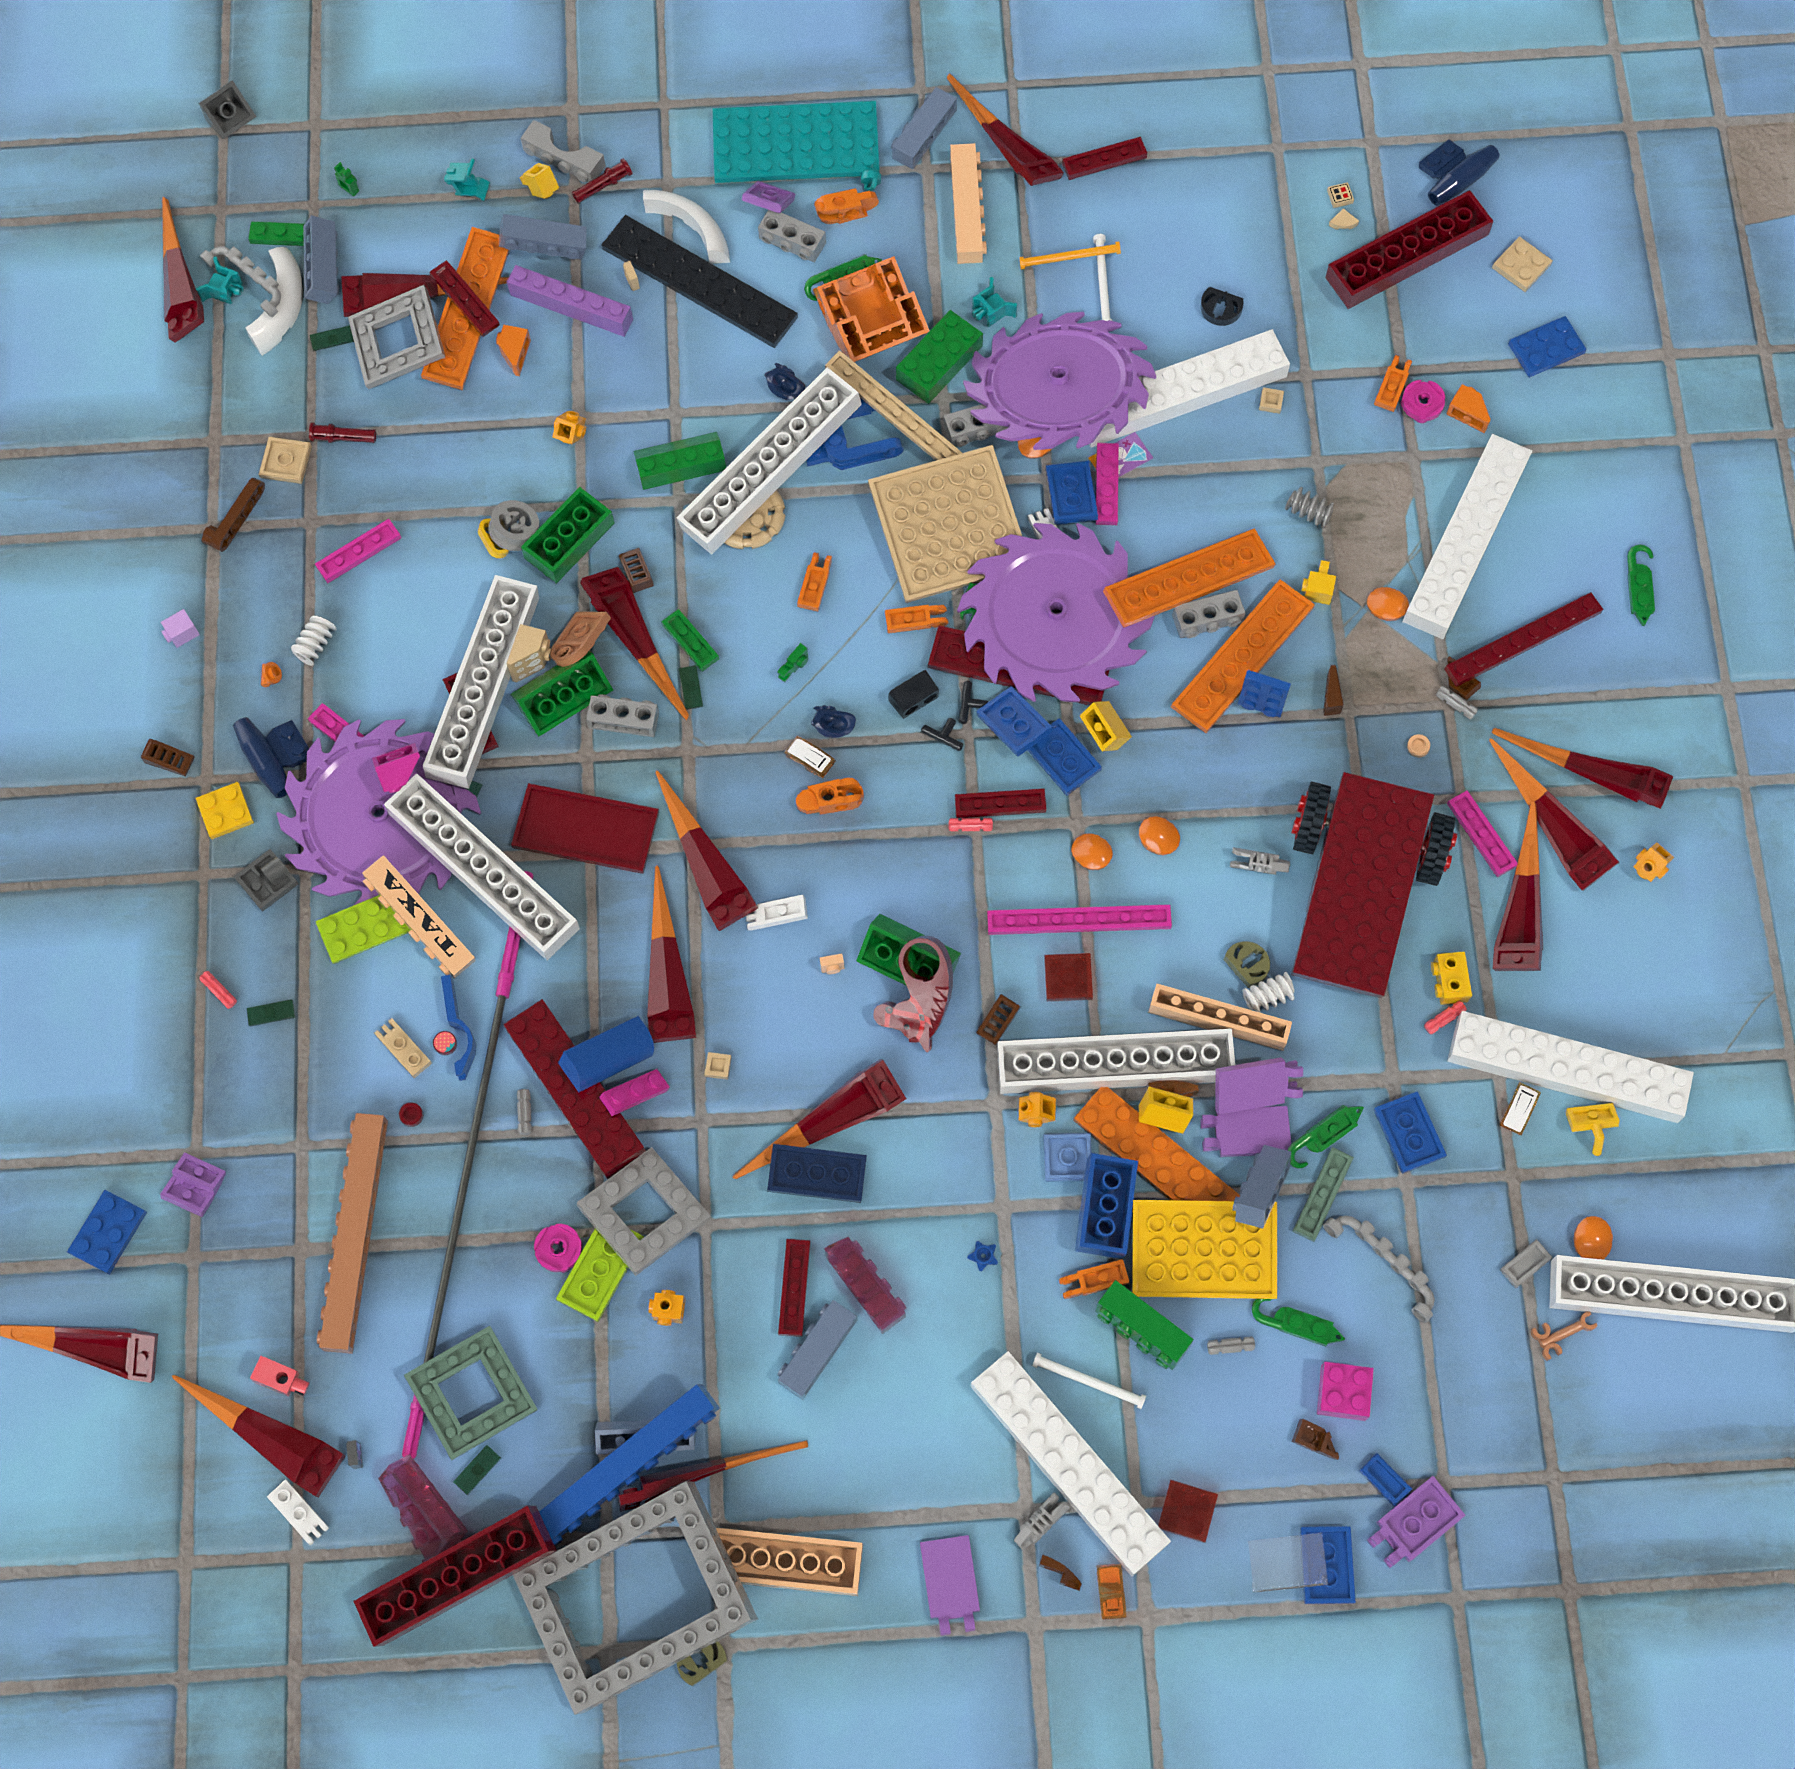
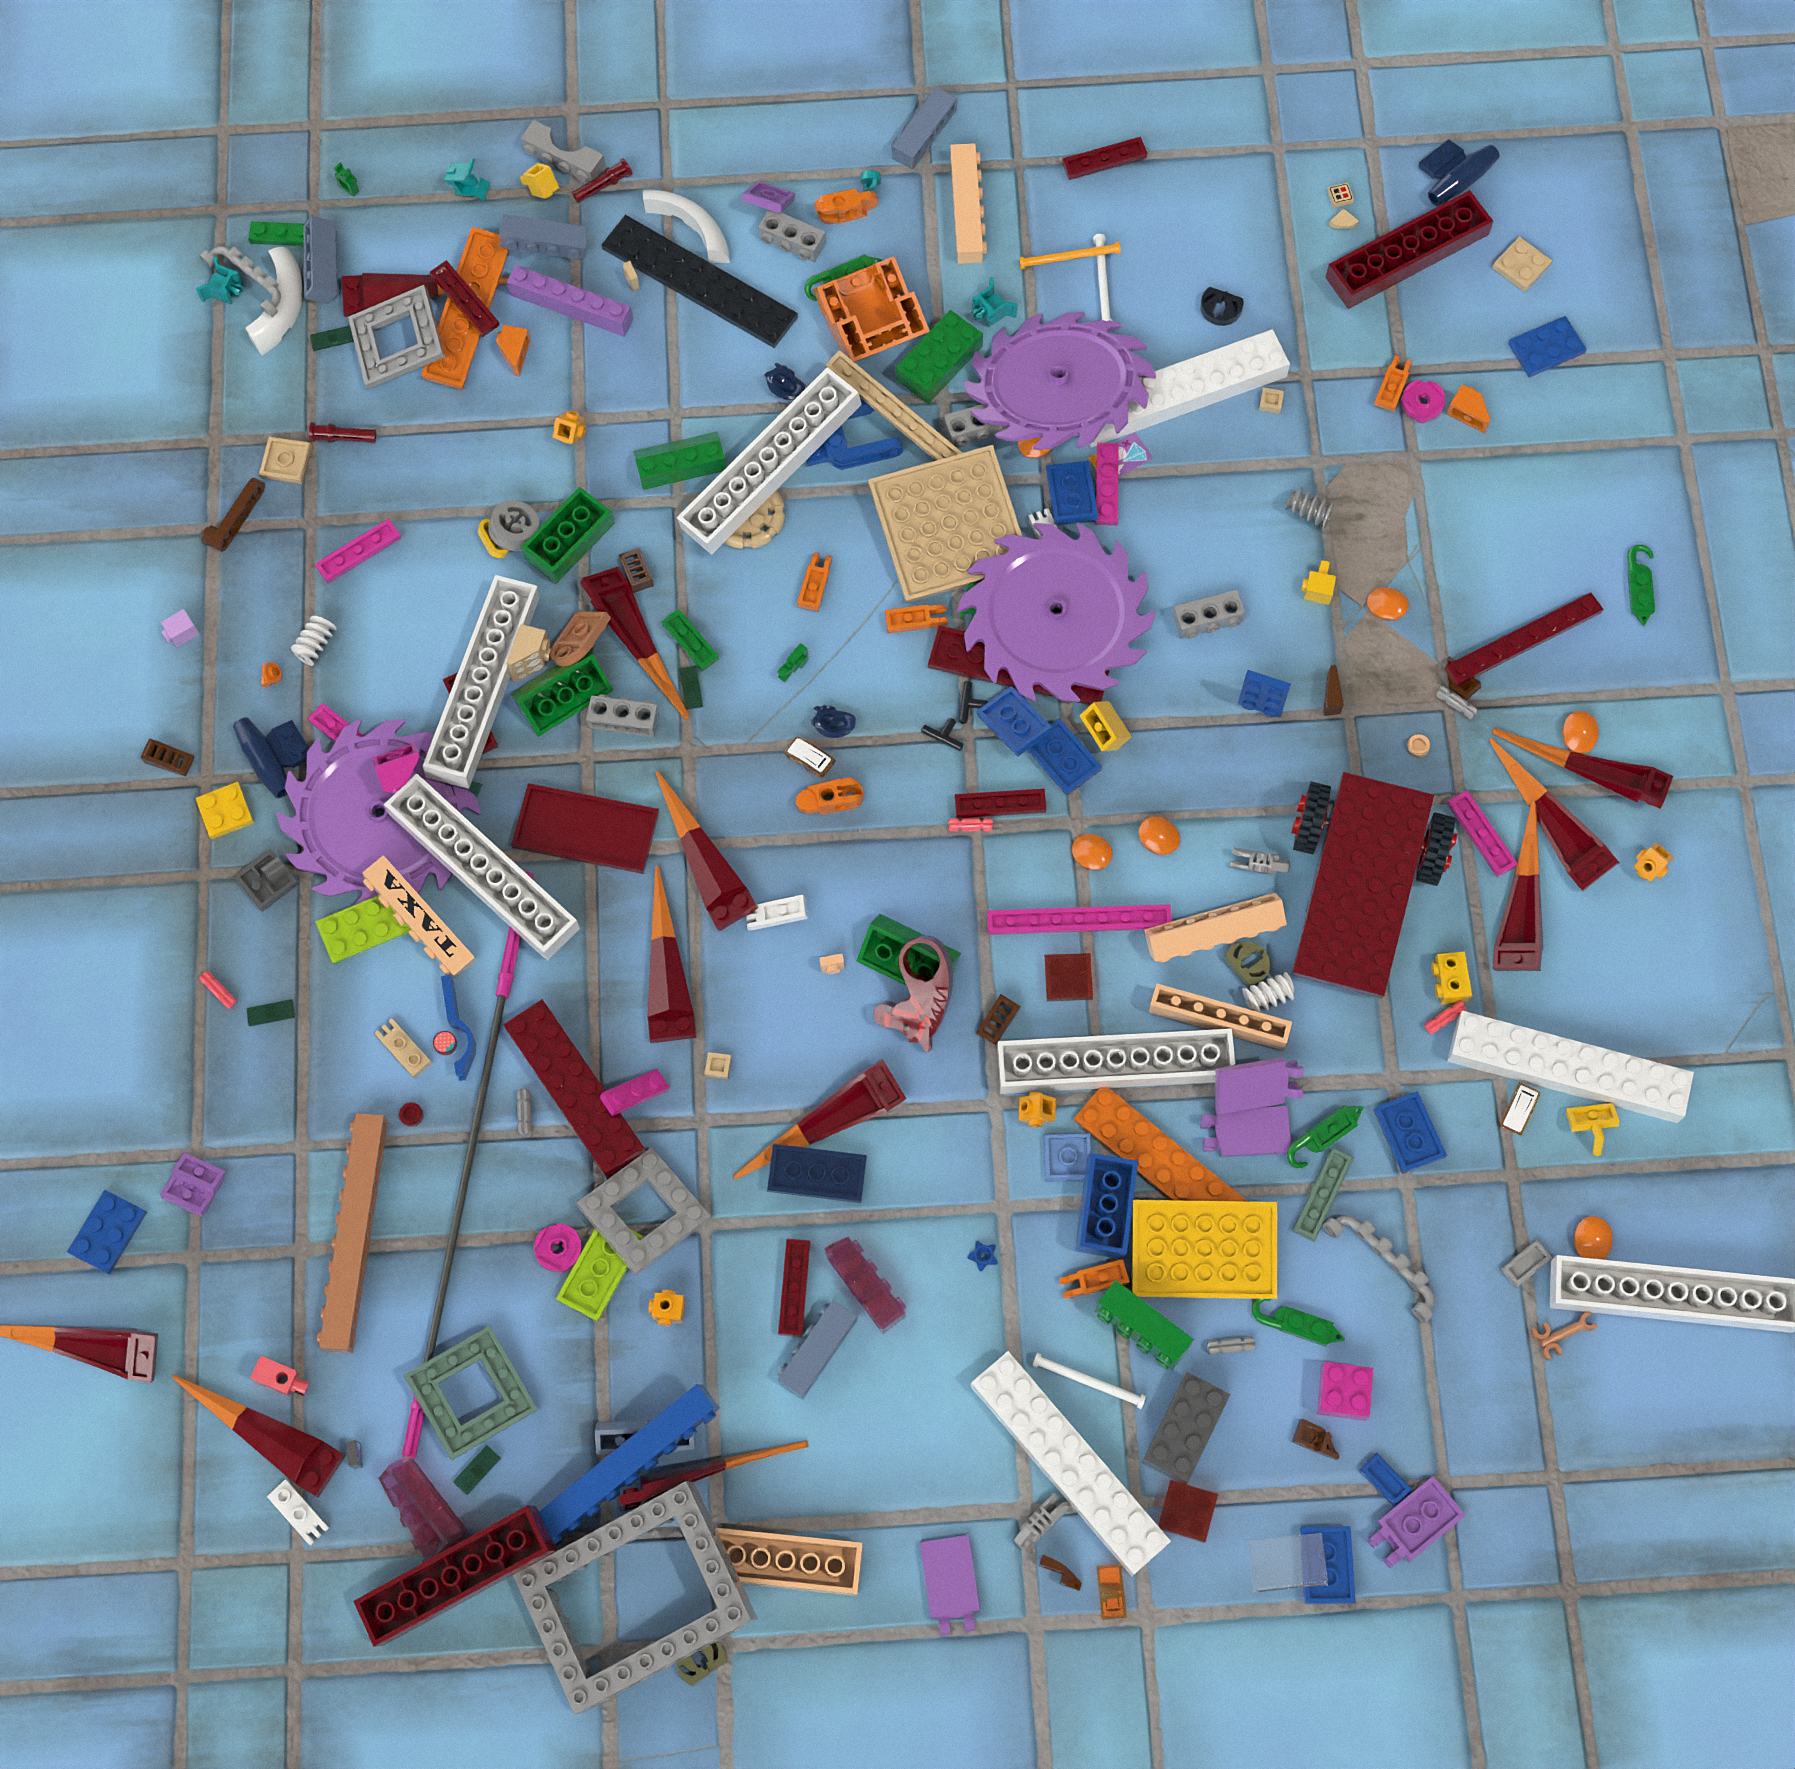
dark red plate [162,197,204,343] -> none
dark grey slope [198,81,257,139] -> none
blue brick [558,1016,654,1092] -> none
teal plate [712,101,880,183] -> none
black piece [888,670,939,719] -> none
dark red plate [947,74,1064,186] -> none
orange plate [1103,528,1276,628] -> none
yellow brick [1139,1087,1193,1134] -> none
clear orange slope [1147,1080,1199,1097] -> none
orange plate [1171,579,1315,733] -> none
sand blue brick [1233,1145,1291,1229] -> none
white brick [1403,434,1532,639] -> none
none -> dark grey brick [1142,1372,1231,1486]
none -> light nougat brick [1144,893,1287,962]
none -> orange hat [1562,711,1599,754]

